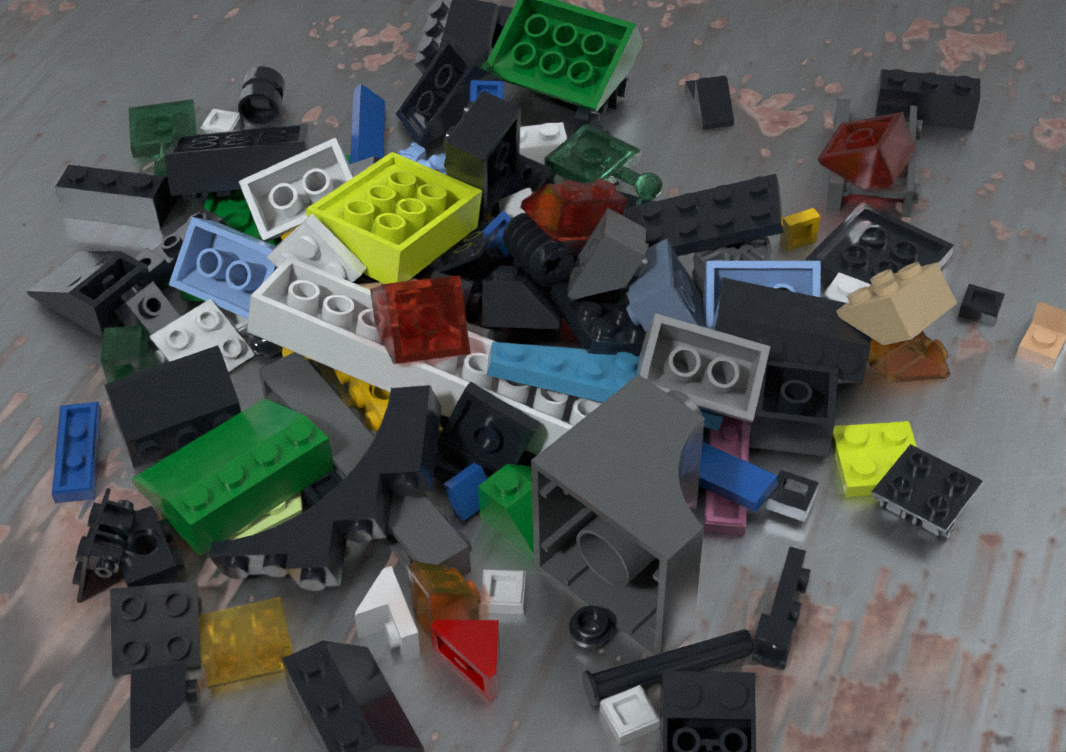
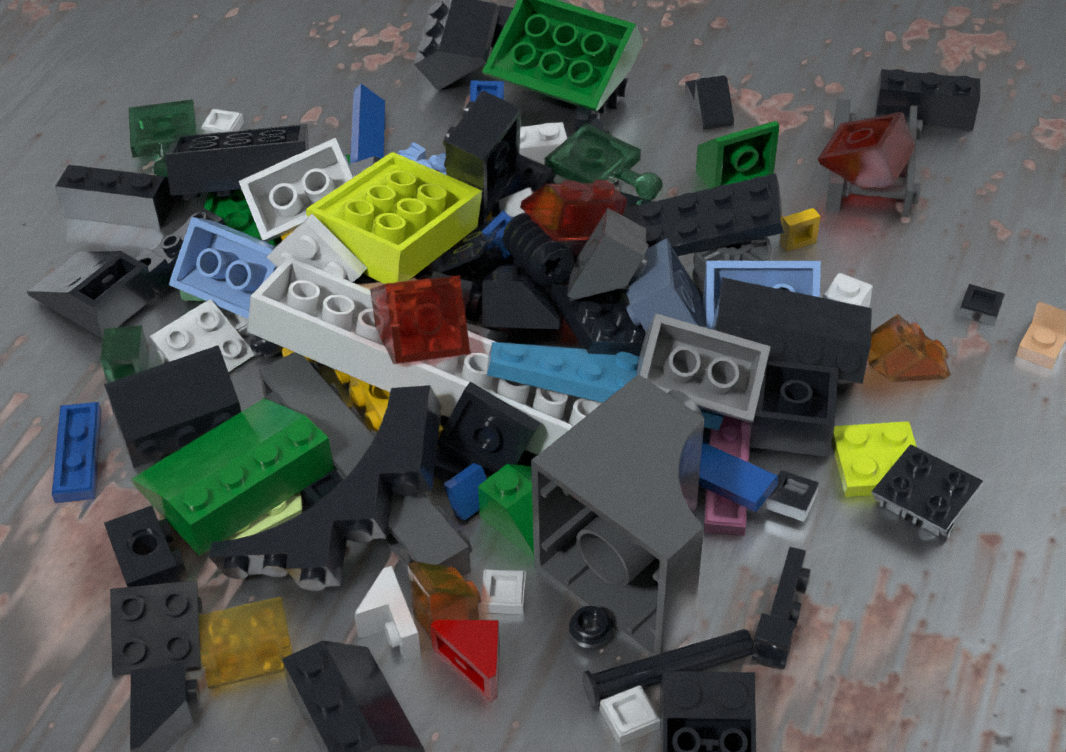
black hinge [72,488,136,603] -> none
black brick [114,282,181,346] -> none
black wheel [238,66,285,127] -> none
black slope [396,35,503,147] -> none
black plate [806,202,955,284] -> none
tan slope [836,262,957,345] -> none
none -> green slope [696,121,780,189]

